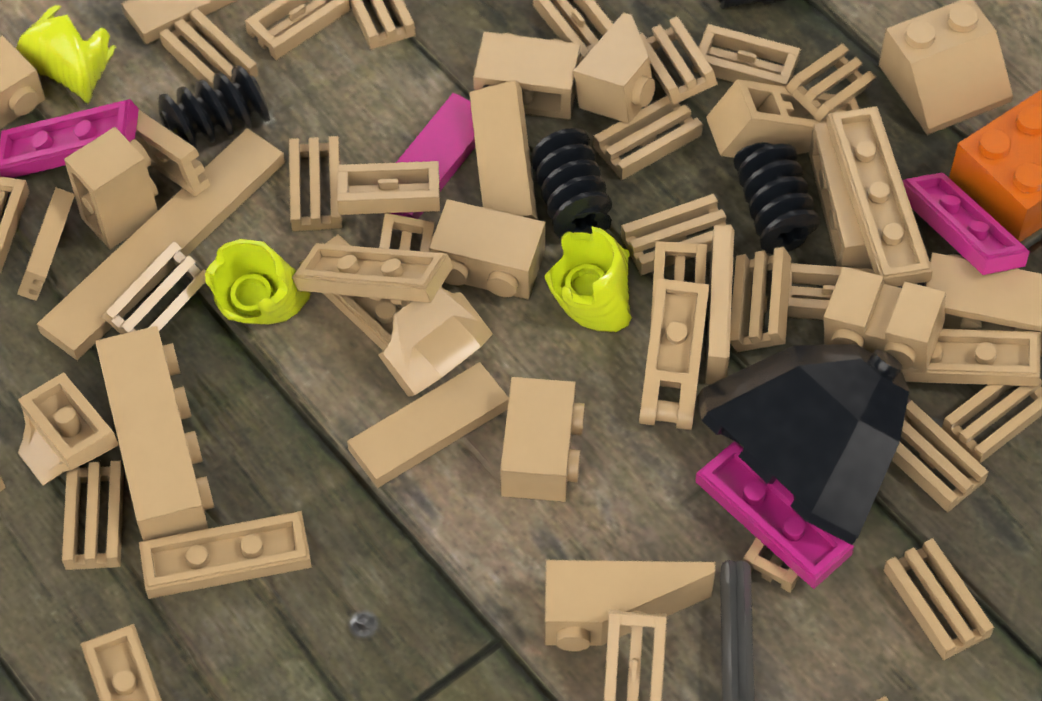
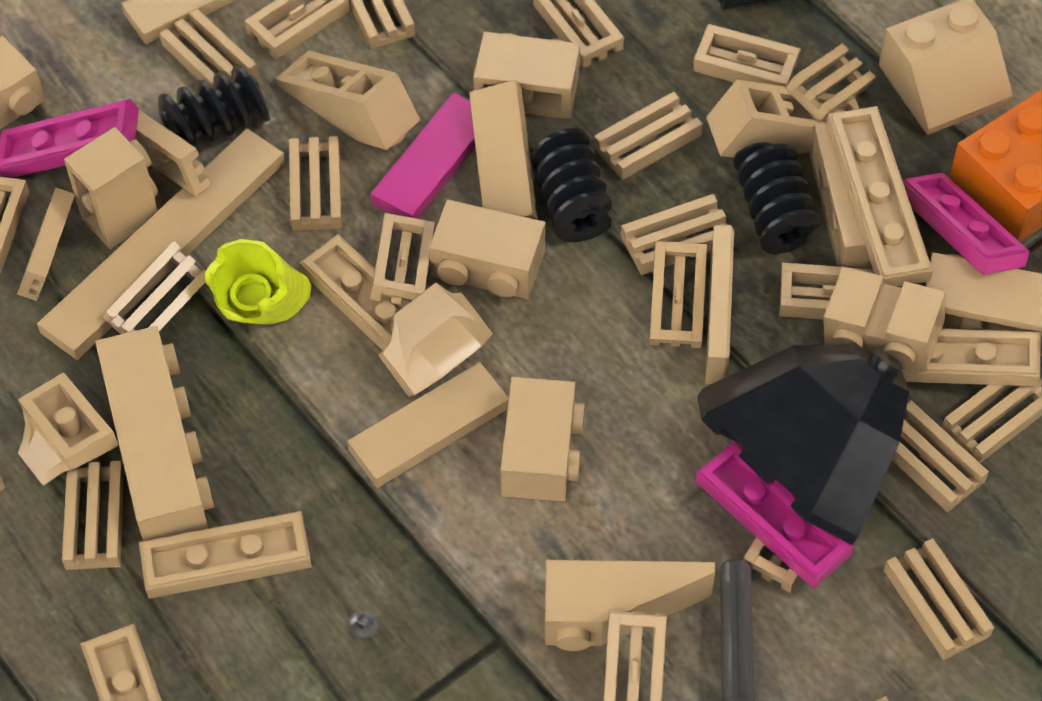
neon yellow hair [16,5,116,104] -> none
tan tile [292,243,453,303] -> none
tan tile [337,161,440,215] -> none
neon yellow hair [545,226,632,332] -> none
tan slope [573,12,655,124] -> none
tan plate [639,278,709,430] -> none
tan tile [640,16,717,105] -> none
tan tile [730,247,791,352] -> none
none -> tan slope [275,50,420,150]

